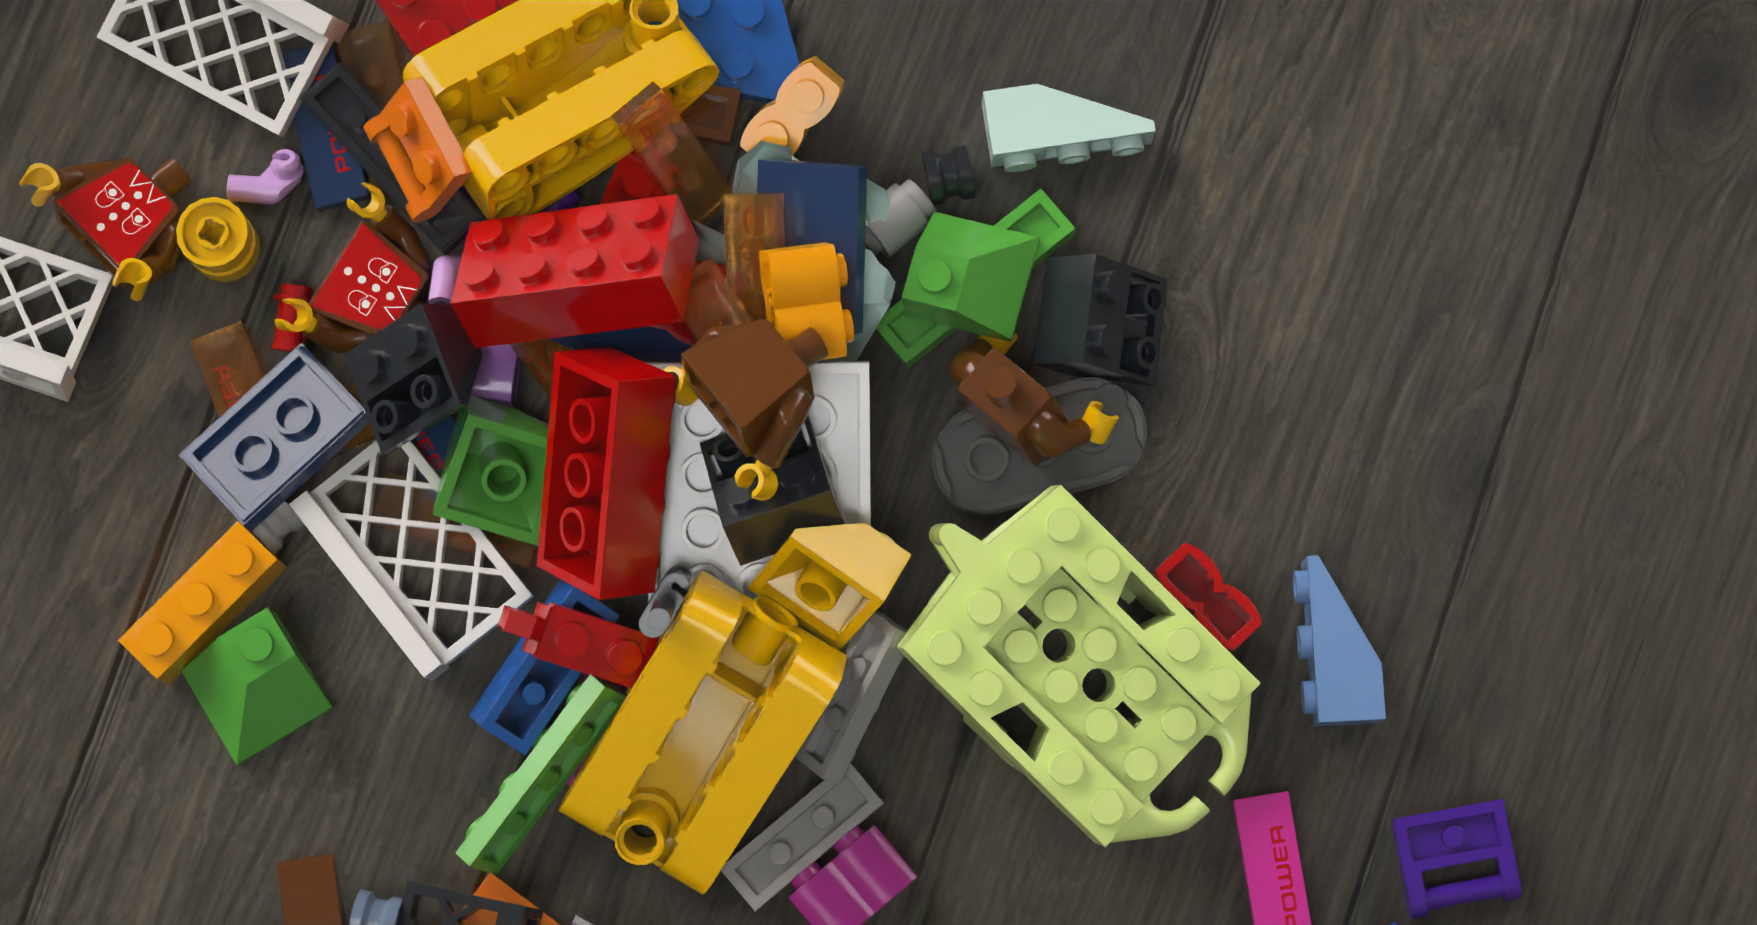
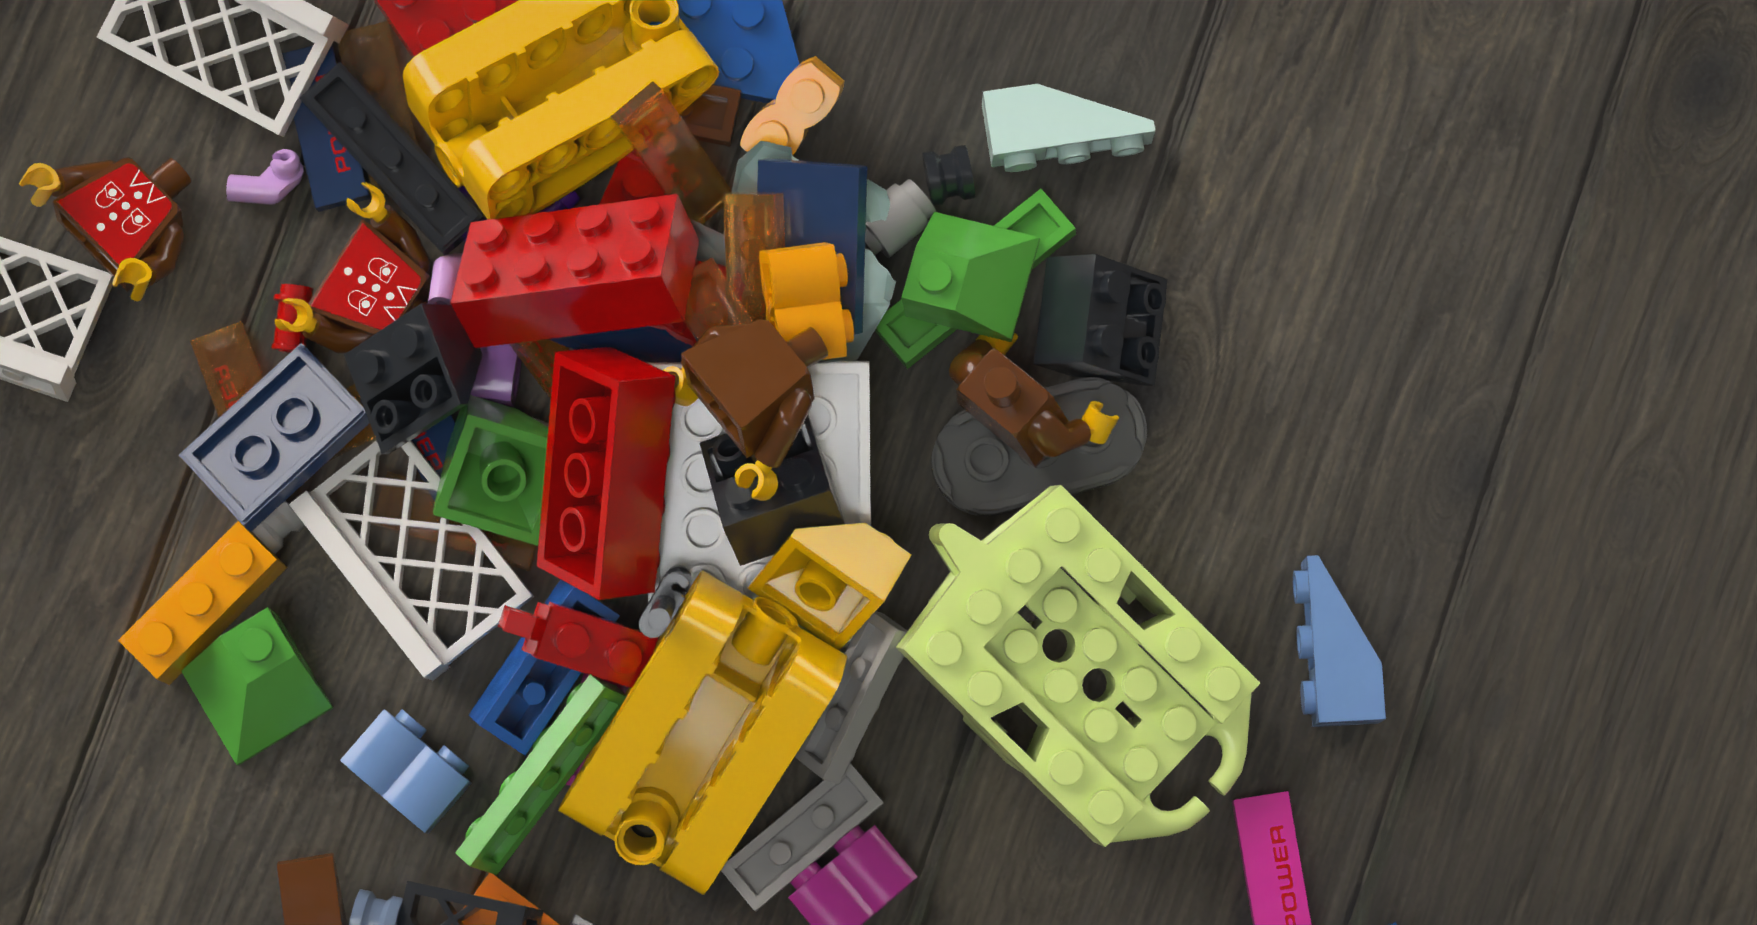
yellow wheel [176,197,261,282] -> none
orange plate [363,77,473,223] -> none
red brick [1152,543,1262,654] -> none
dark purple plate [1390,799,1522,919] -> none
none -> medium blue brick [340,709,472,834]

